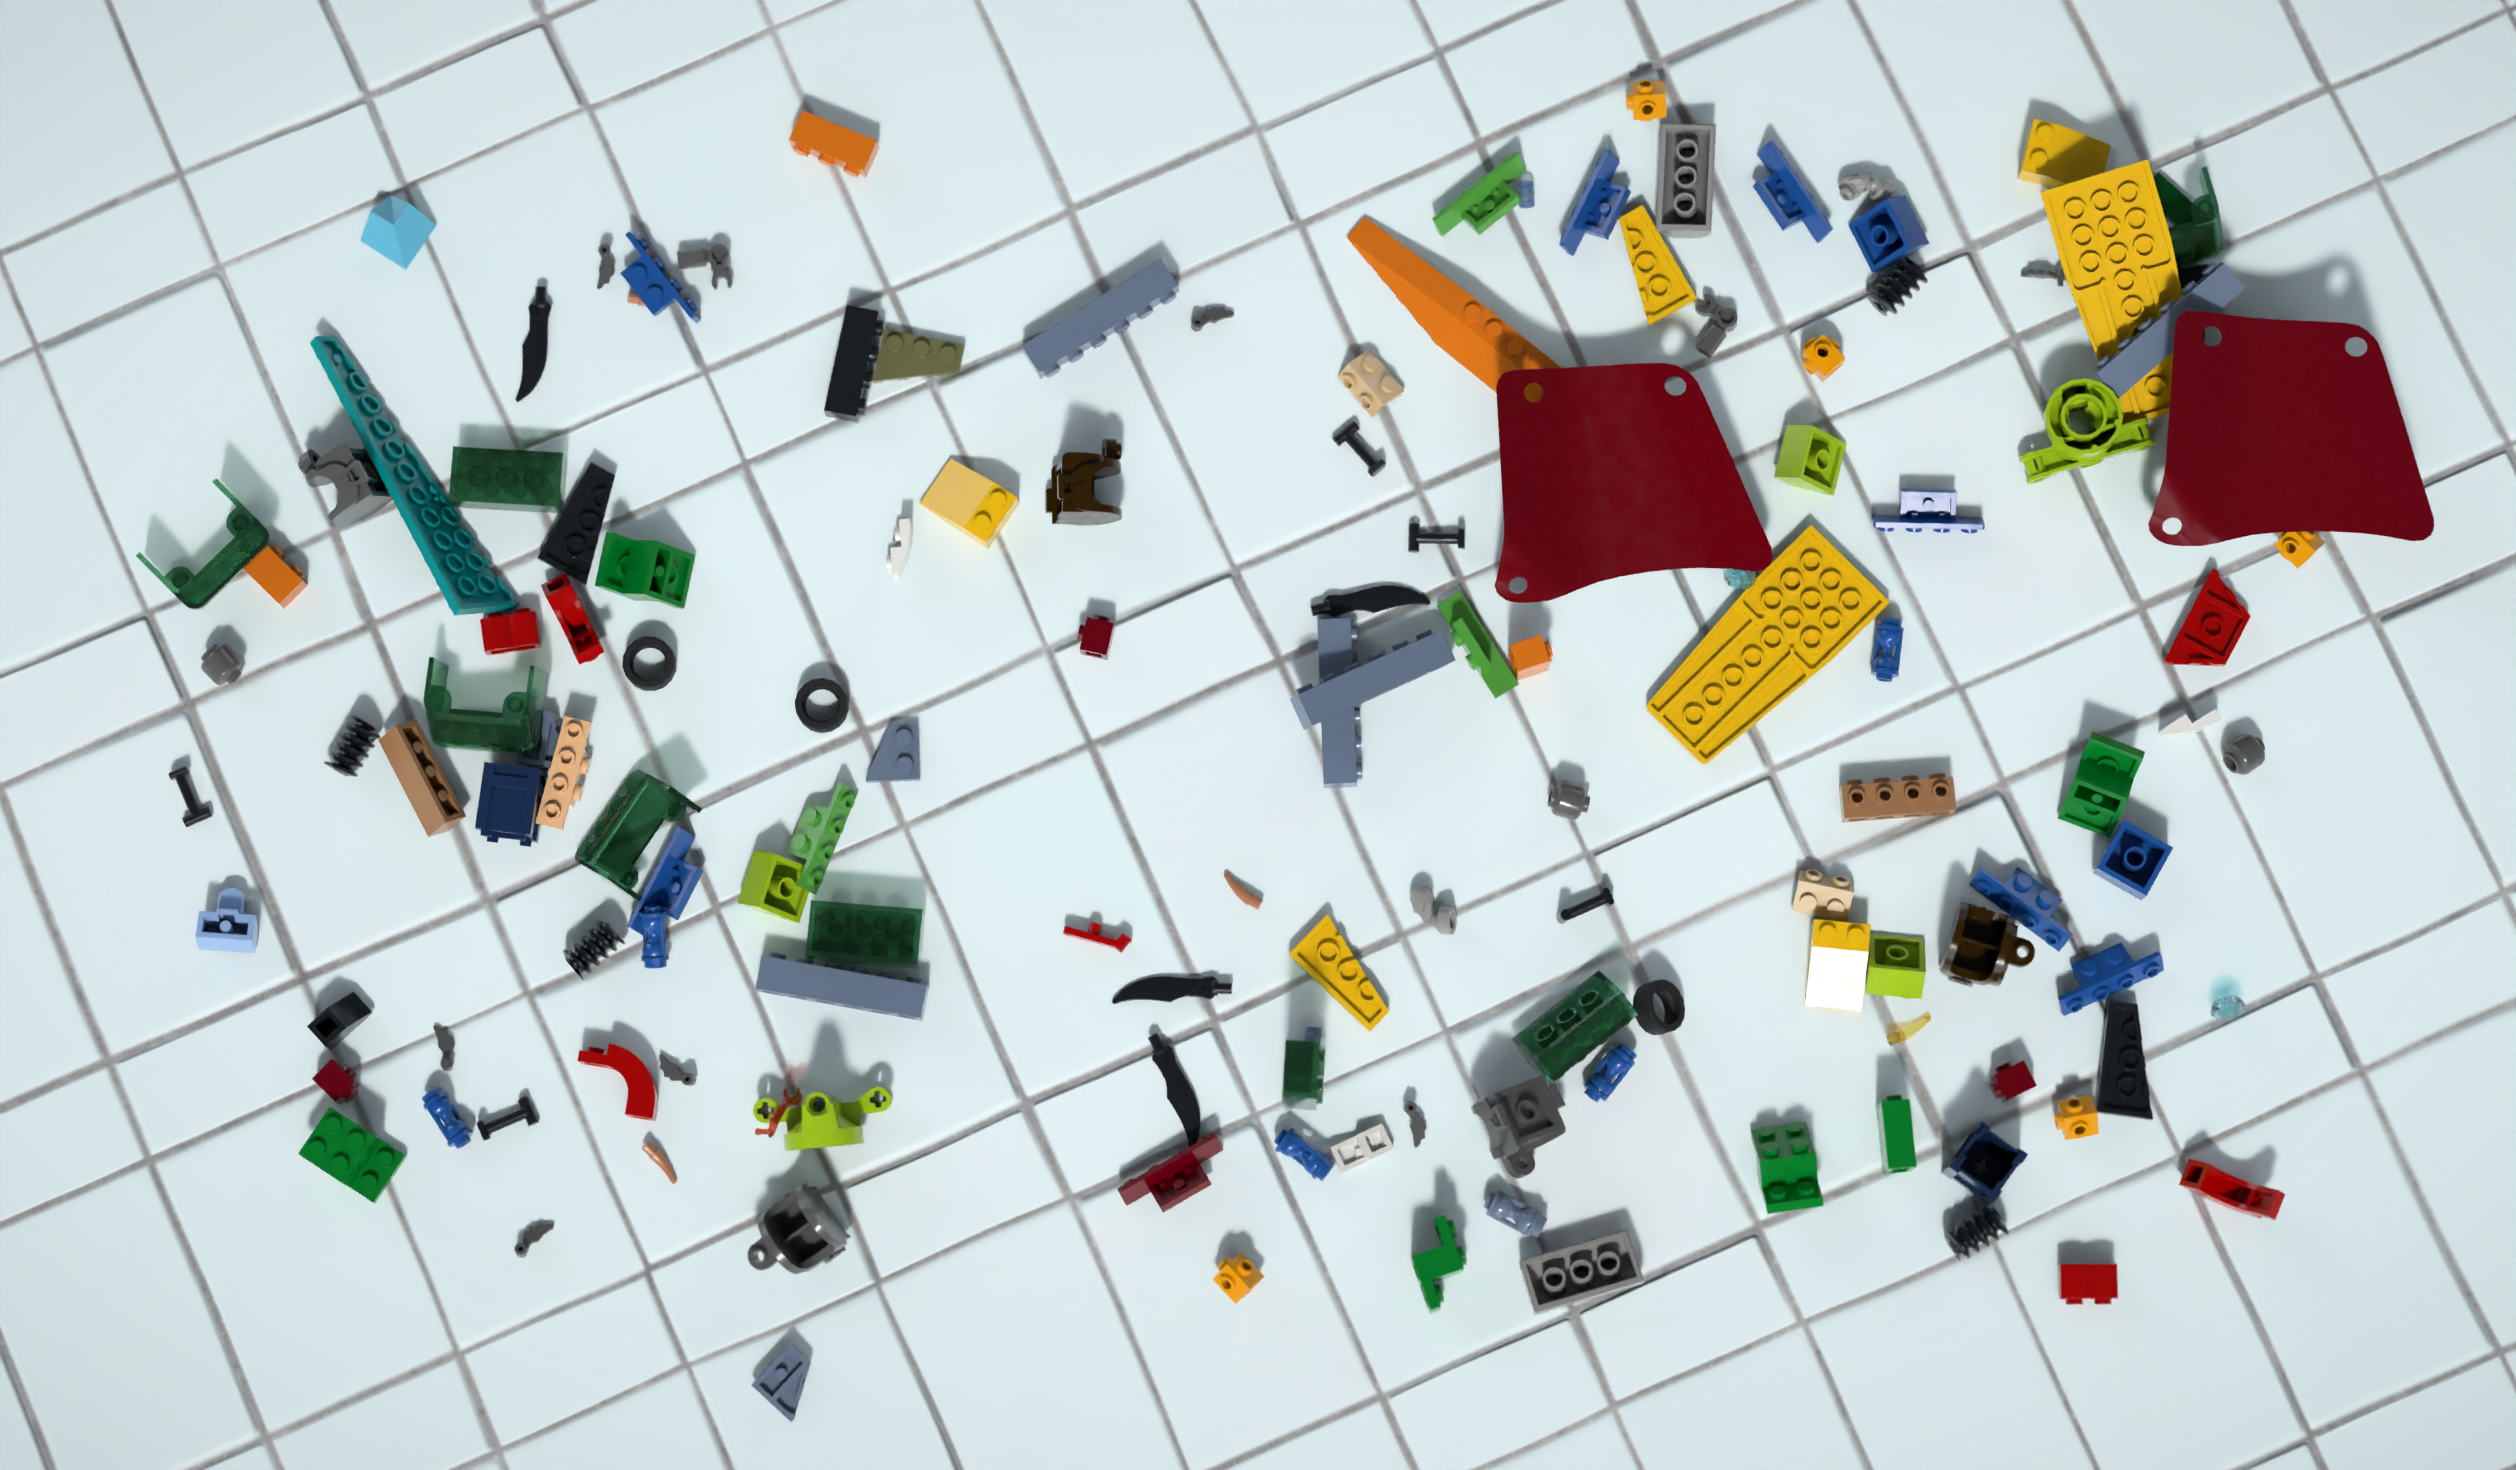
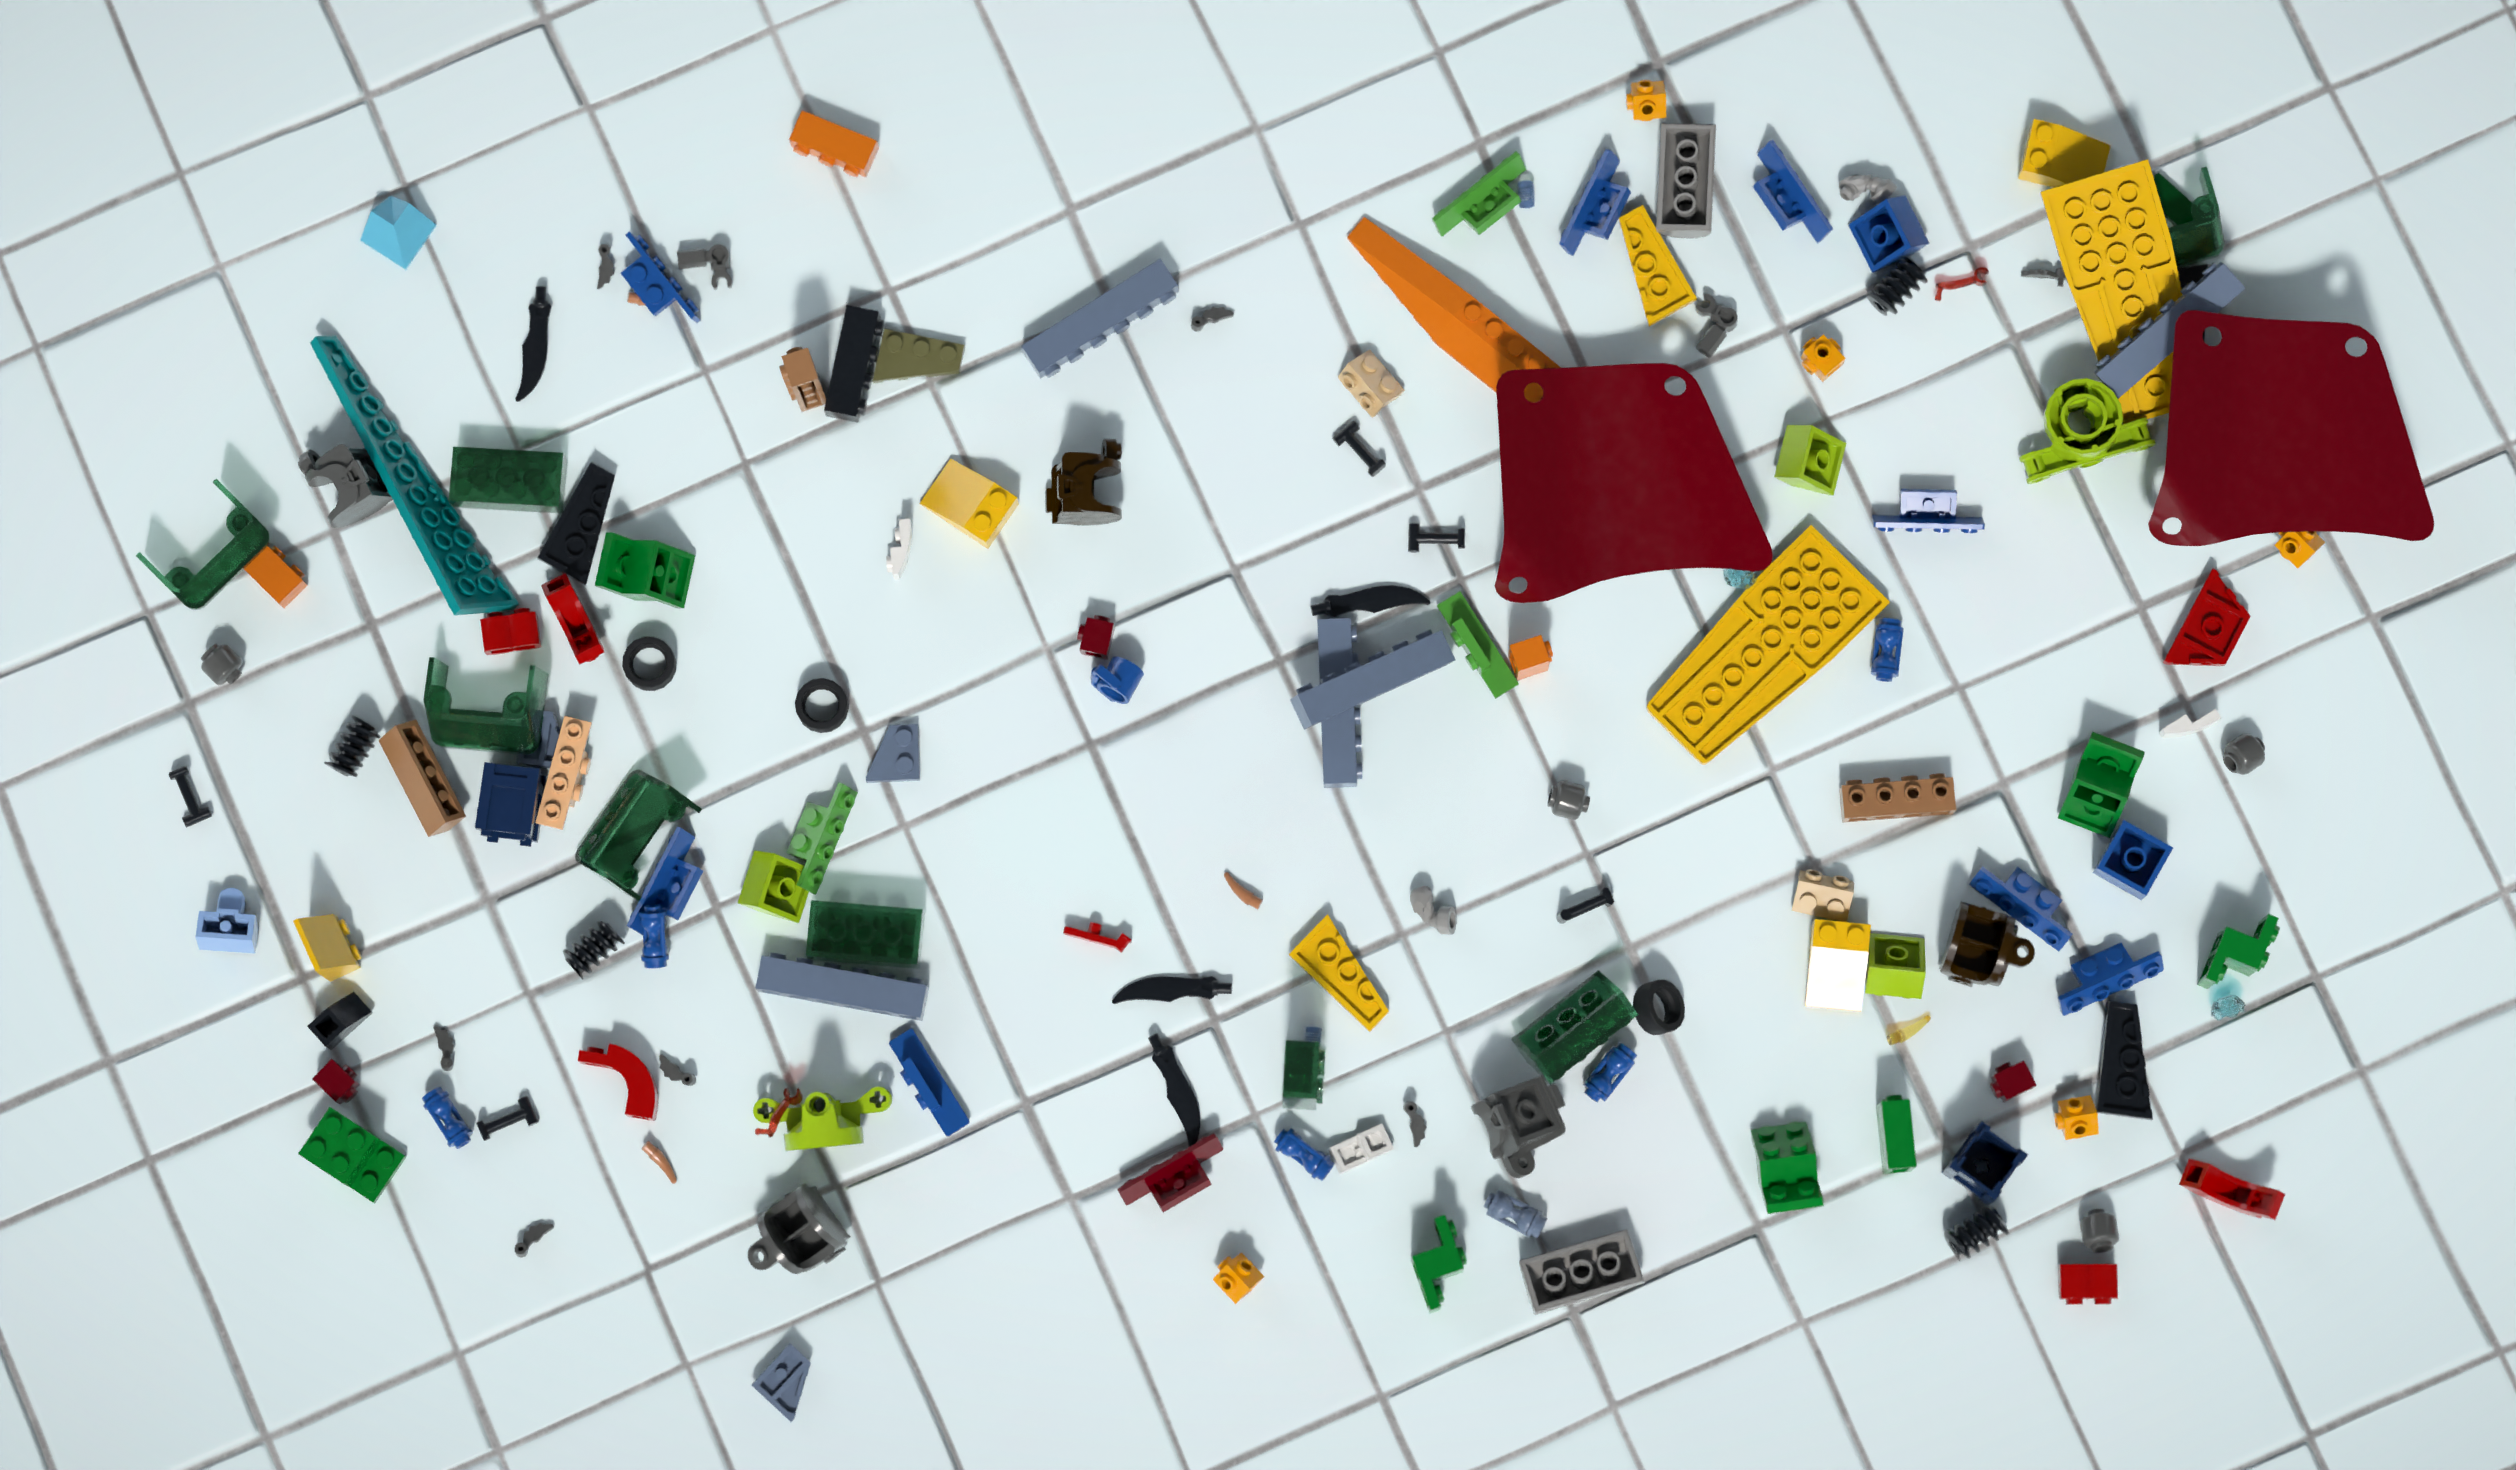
none -> yellow slope [293,914,362,982]
none -> medium nougat brick [779,347,826,412]
none -> blue bracket [889,1029,970,1137]
none -> blue piece [1090,657,1144,704]
none -> clear red piece [1935,267,1989,301]
none -> dark grey head [2080,1209,2119,1253]
none -> green bracket [2197,914,2280,989]

